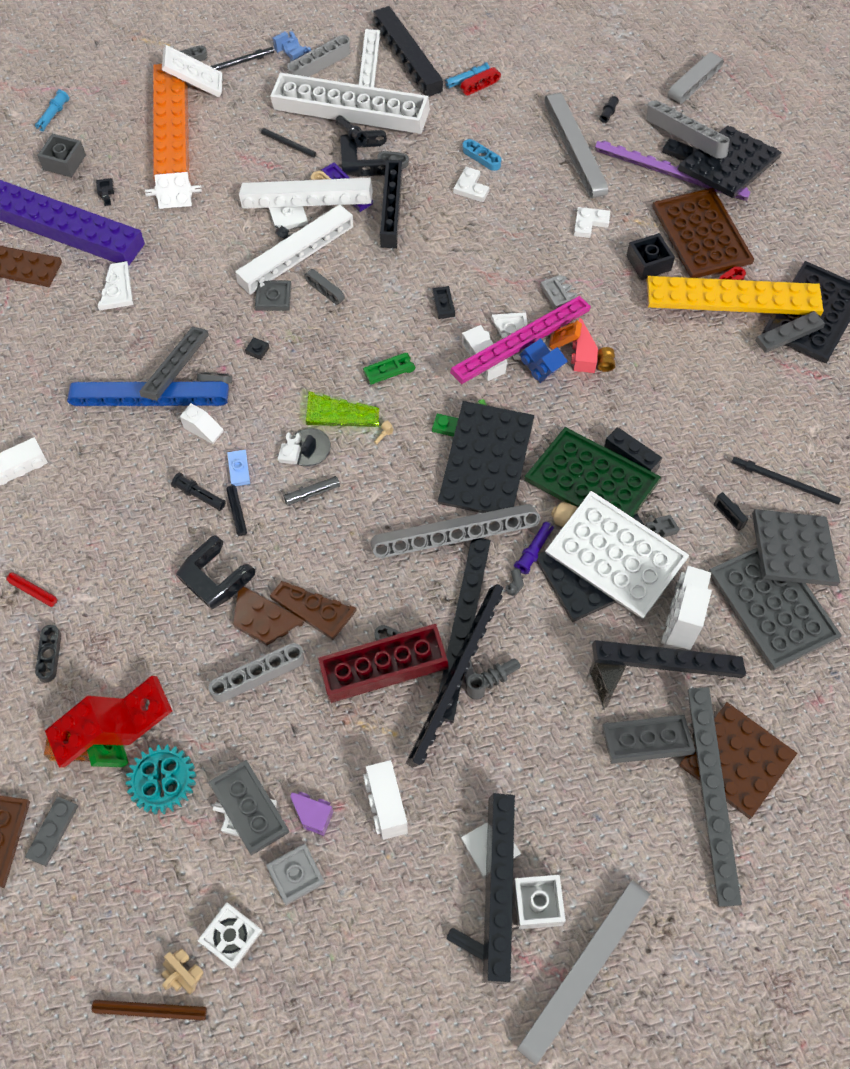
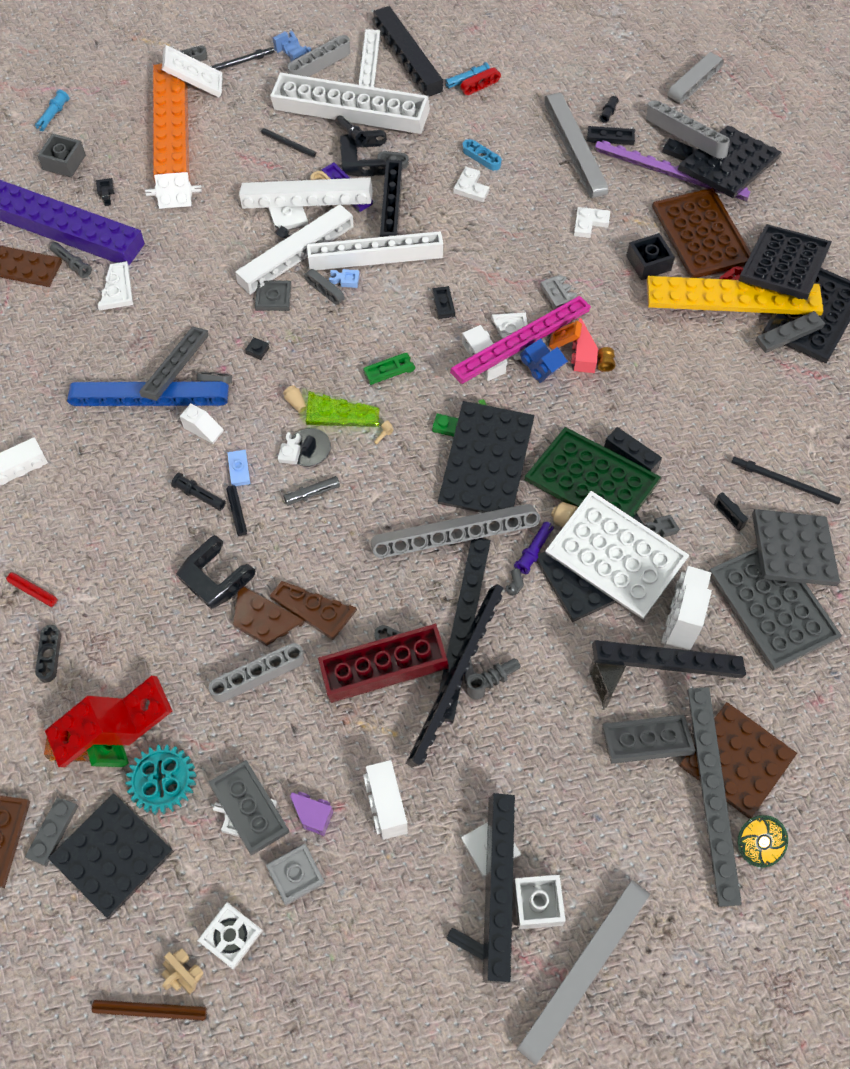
none -> black plate [48,793,174,920]
none -> dark grey pin [50,242,92,278]
none -> tan cone [283,385,307,413]
none -> white brick [307,231,443,270]
none -> light blue plate [329,269,360,288]
none -> black plate [587,126,635,145]
none -> shield [737,815,788,867]
none -> black plate [739,224,832,300]

